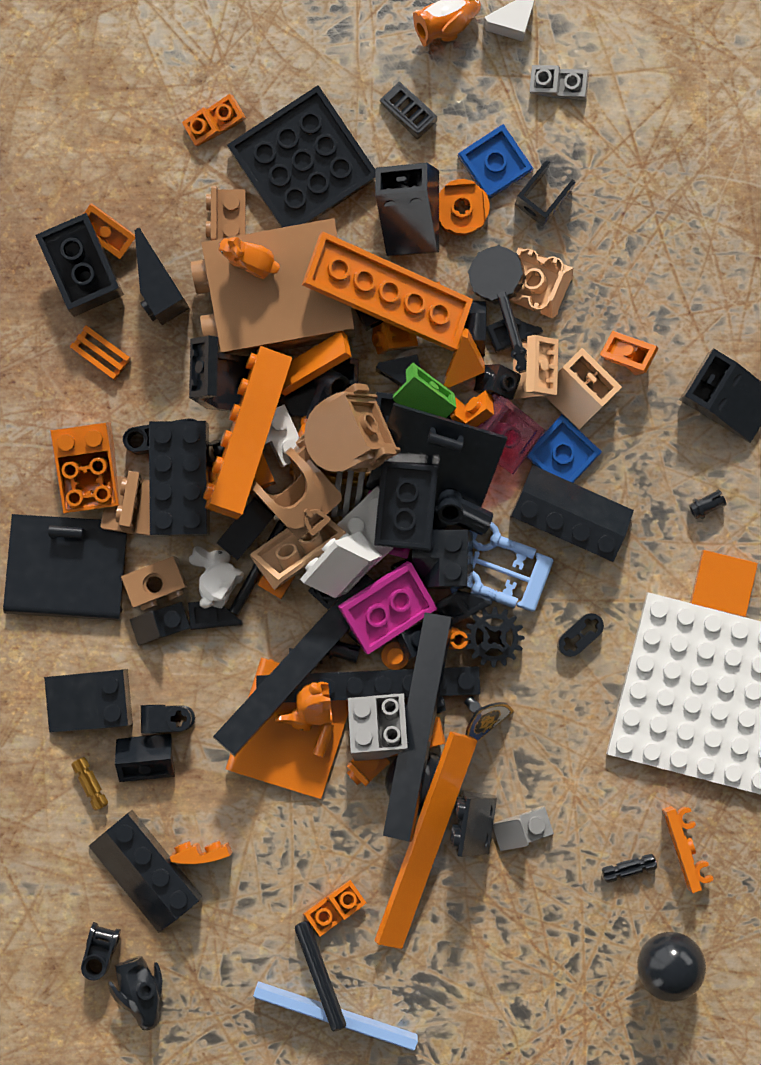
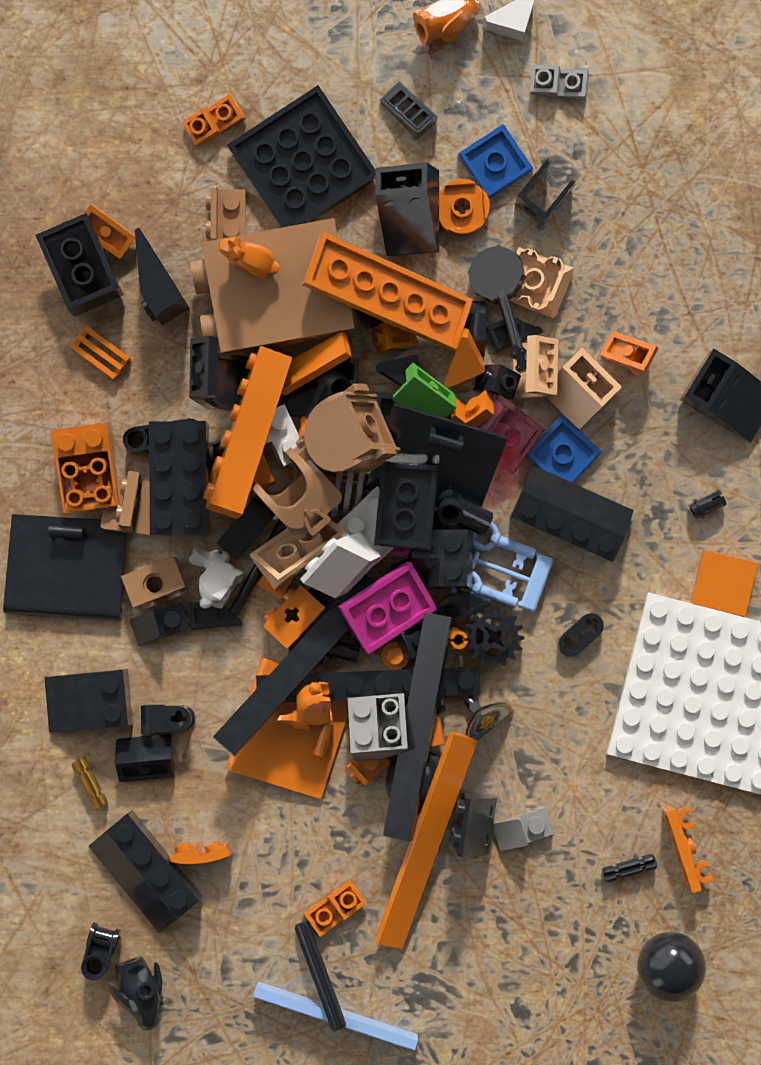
none -> orange brick [263,585,326,649]

